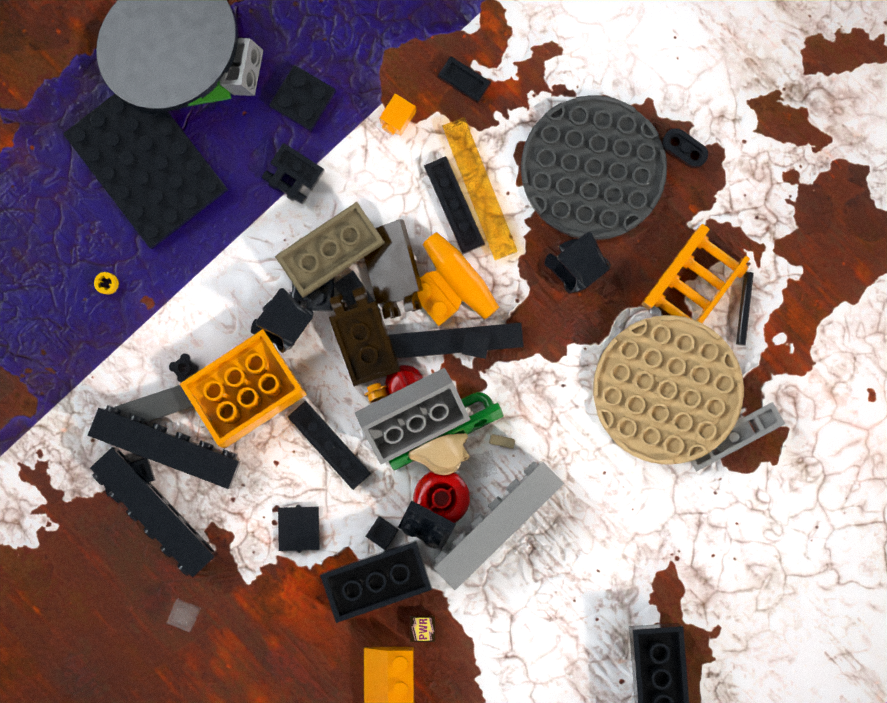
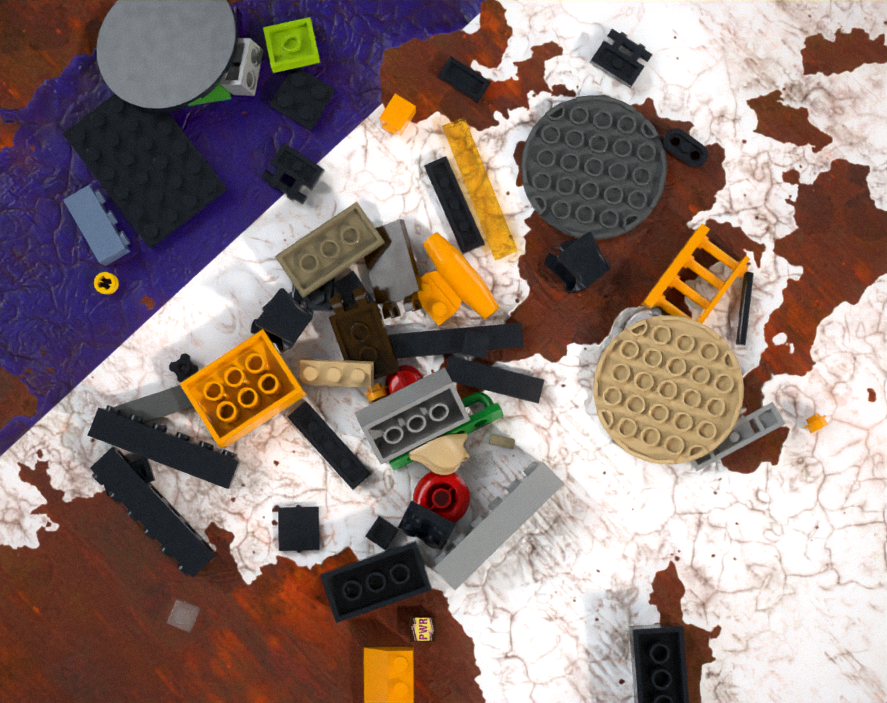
none -> sand blue brick [63,185,131,266]
none -> lime plate [263,17,320,73]
none -> tan plate [300,358,374,388]
none -> black tile [446,356,544,404]
none -> black plate [590,28,653,89]
none -> light orange plate [804,413,828,434]

